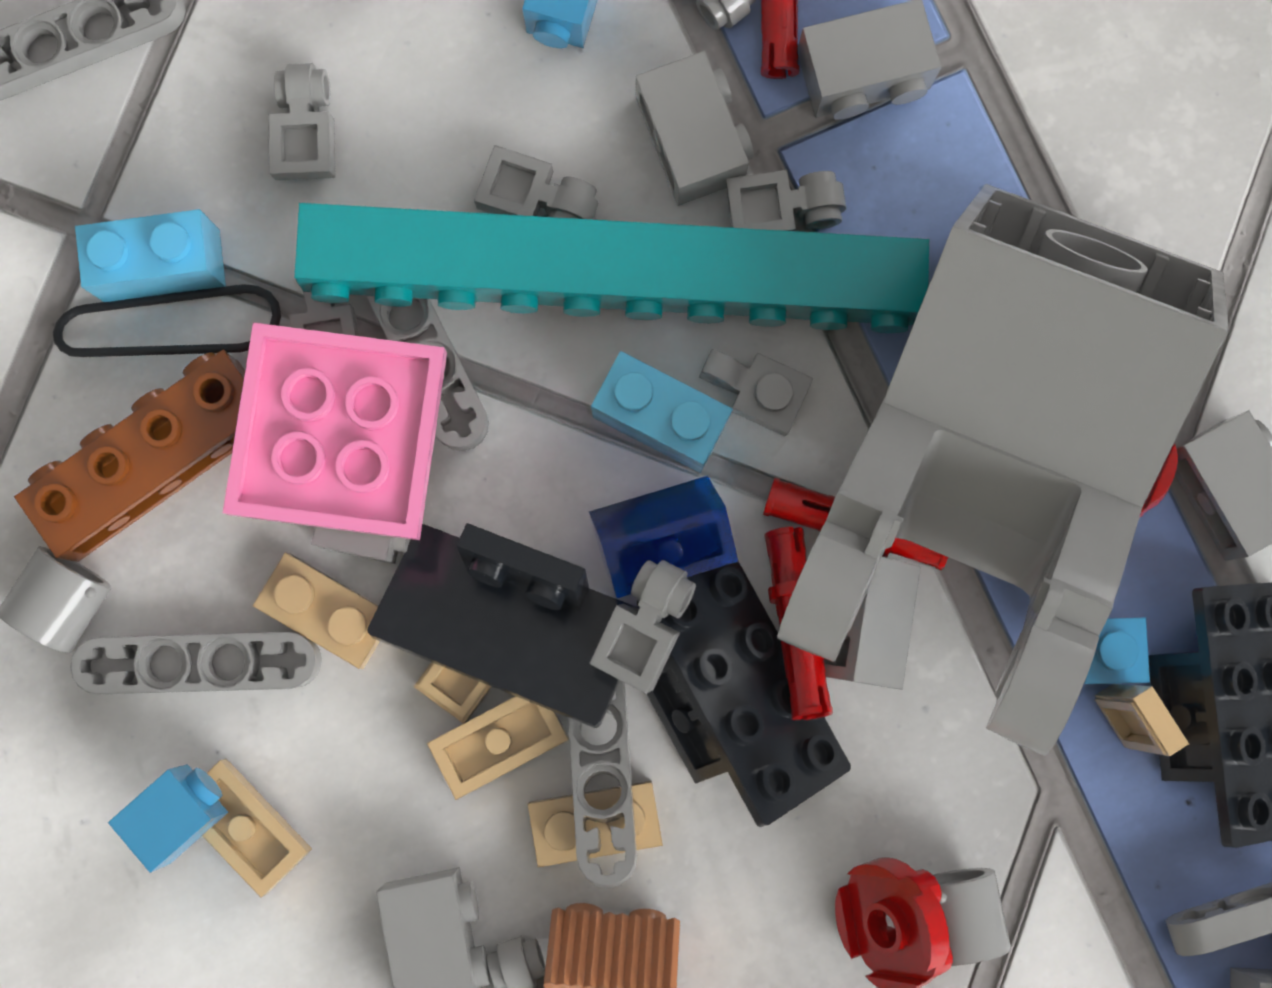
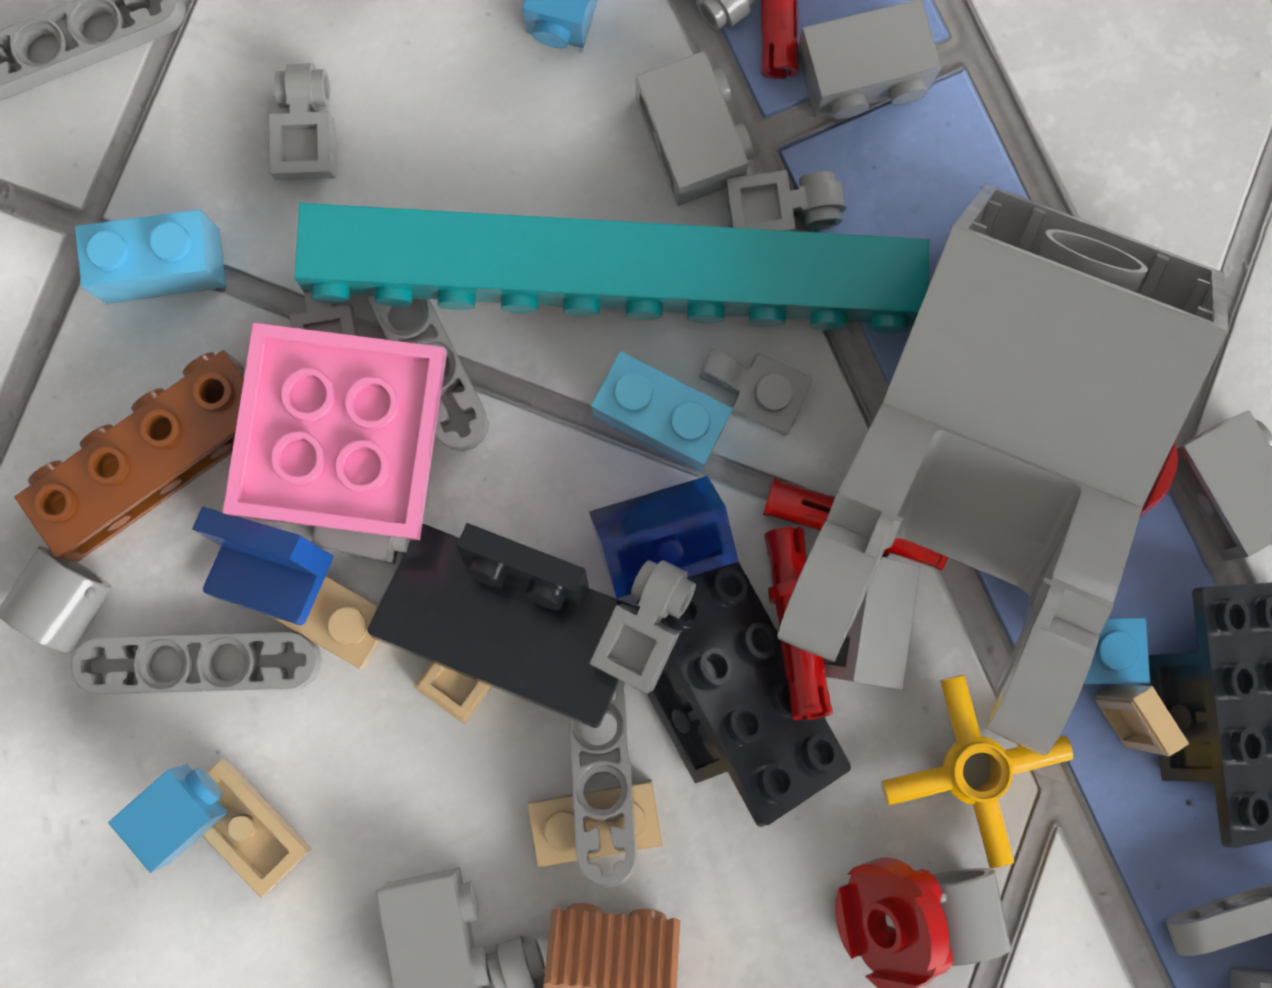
black piece [53,284,281,357] -> none
tan plate [427,696,569,800] -> none
light grey plate [474,145,599,220] -> none
none -> blue panel [192,506,334,626]
none -> yellow bar [881,674,1073,868]

